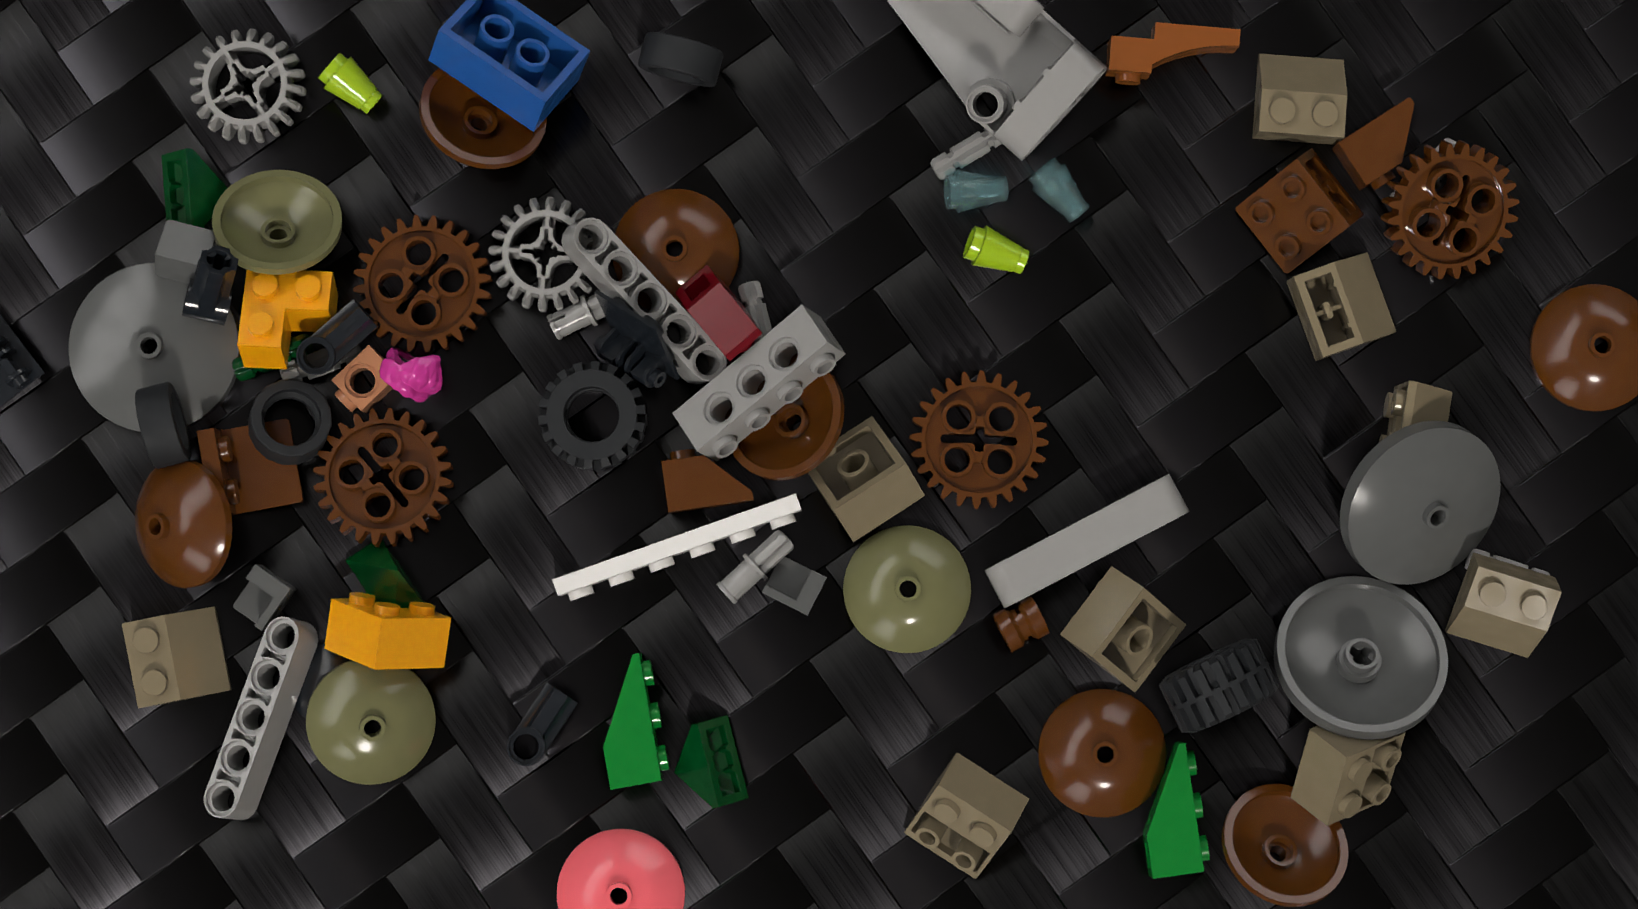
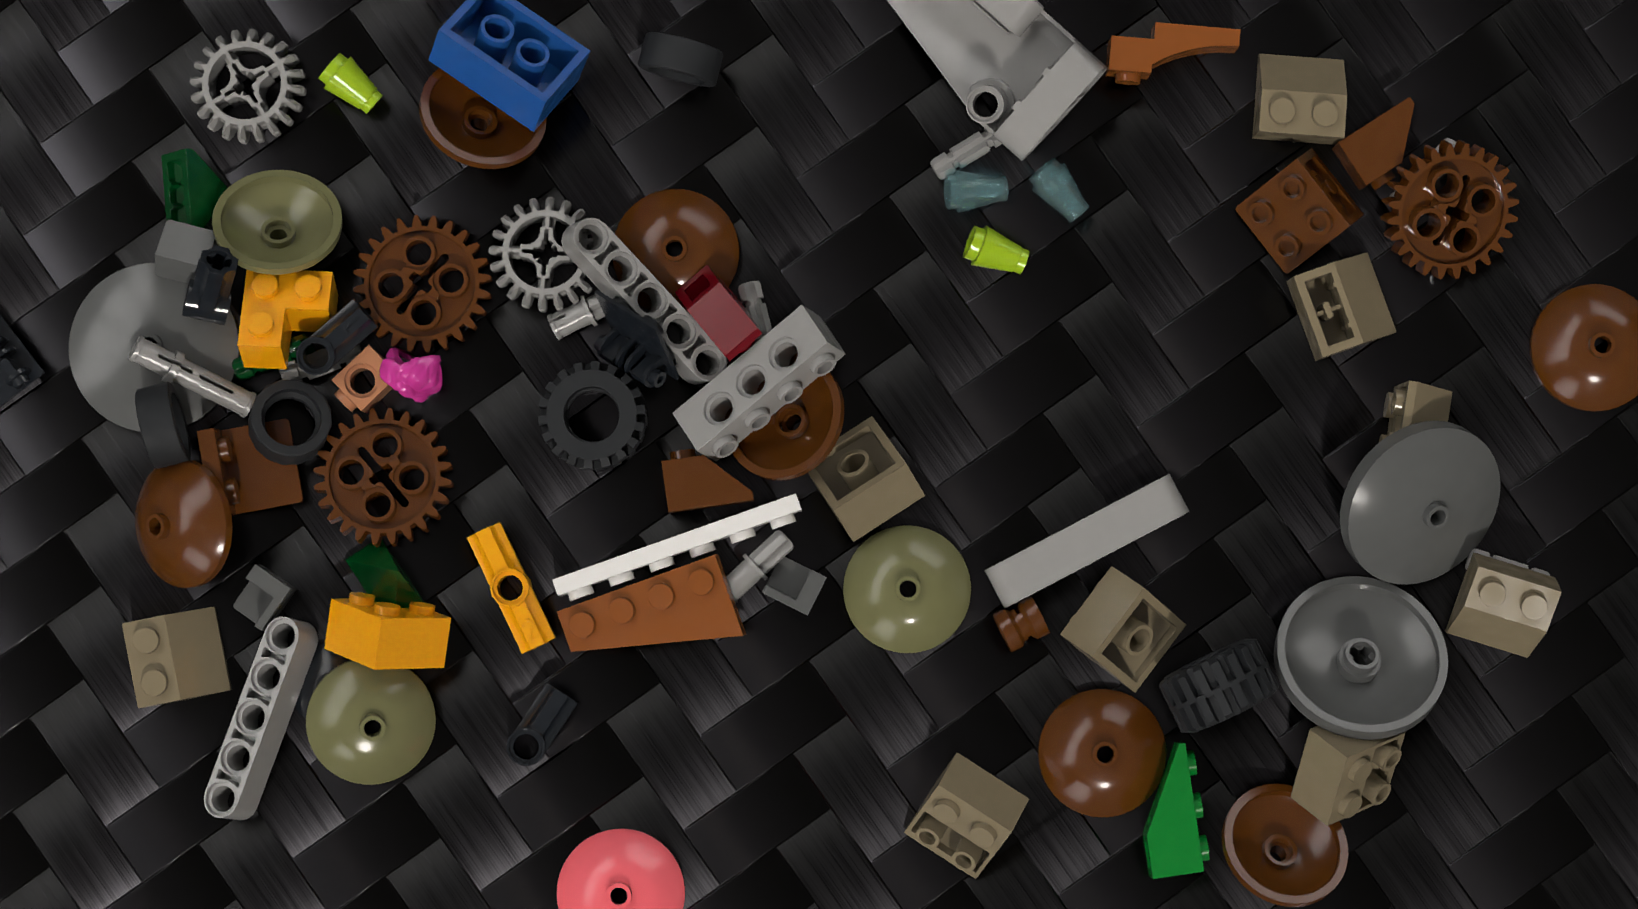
green slope [603,653,670,790] -> none
dark green slope [674,715,749,808] -> none
reddish brown gear [909,370,1049,510] -> none
none -> light grey pin [128,335,257,418]
none -> light orange piece [467,522,556,654]
none -> dark orange wing [557,554,746,652]

